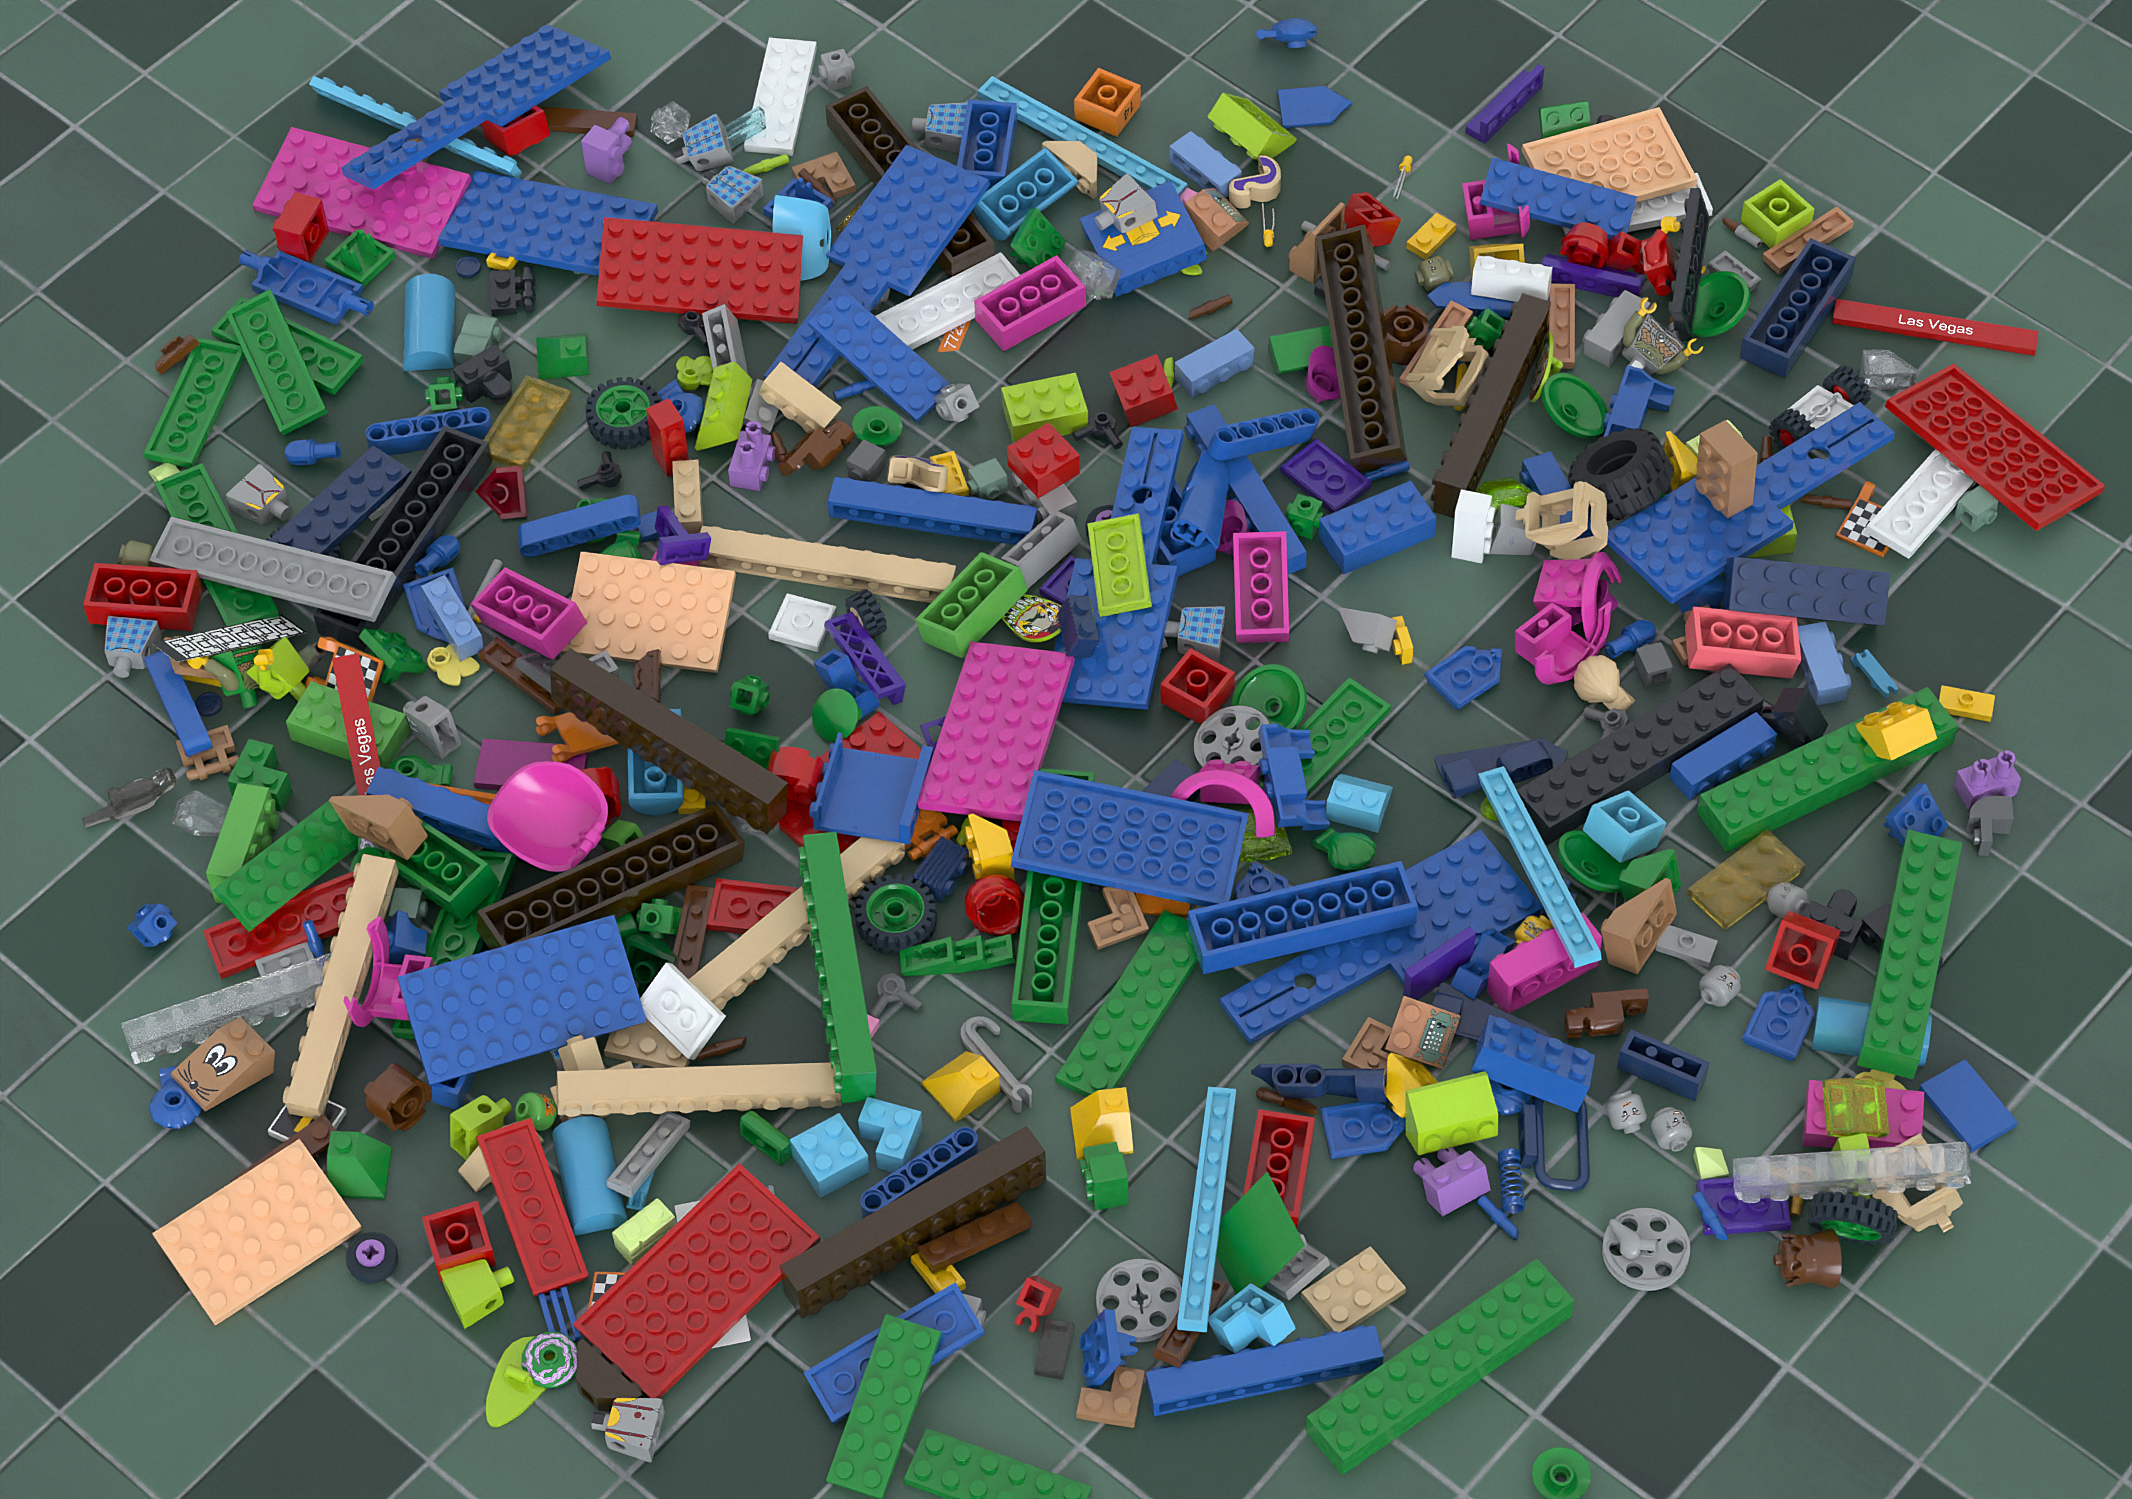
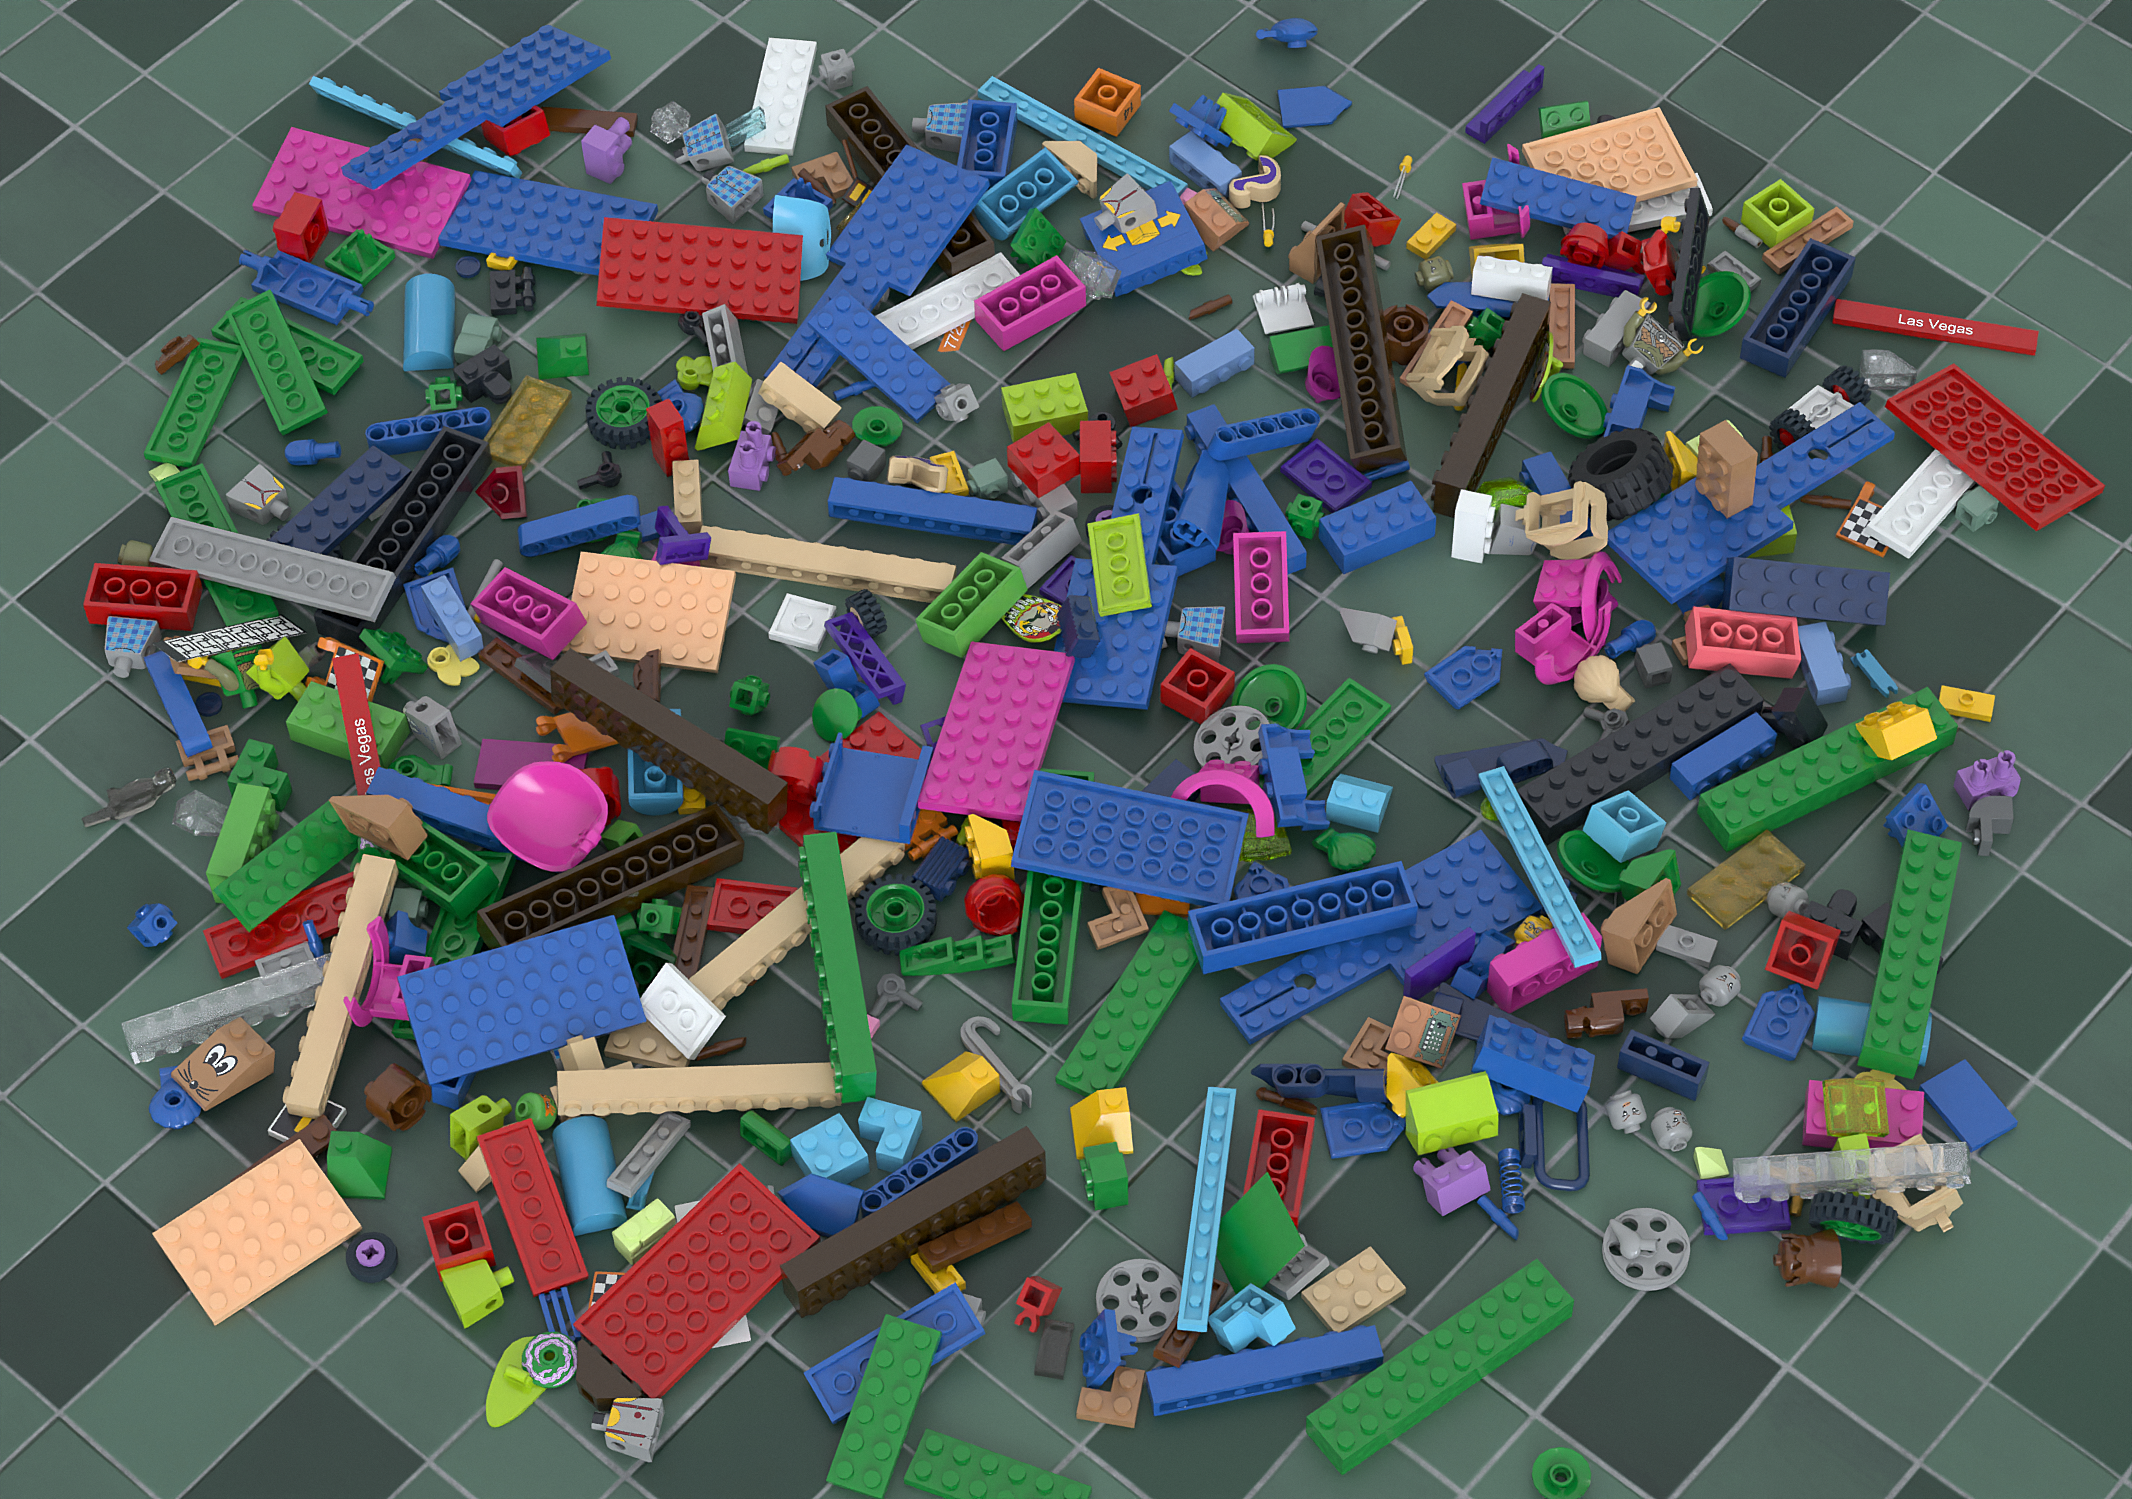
none -> blue tile [777,1173,865,1237]
none -> piece [842,139,874,210]
none -> red brick [1080,420,1117,493]
none -> blue plate [1169,95,1233,148]
none -> white hinge [1253,283,1314,335]
none -> light grey slope [1650,994,1715,1038]

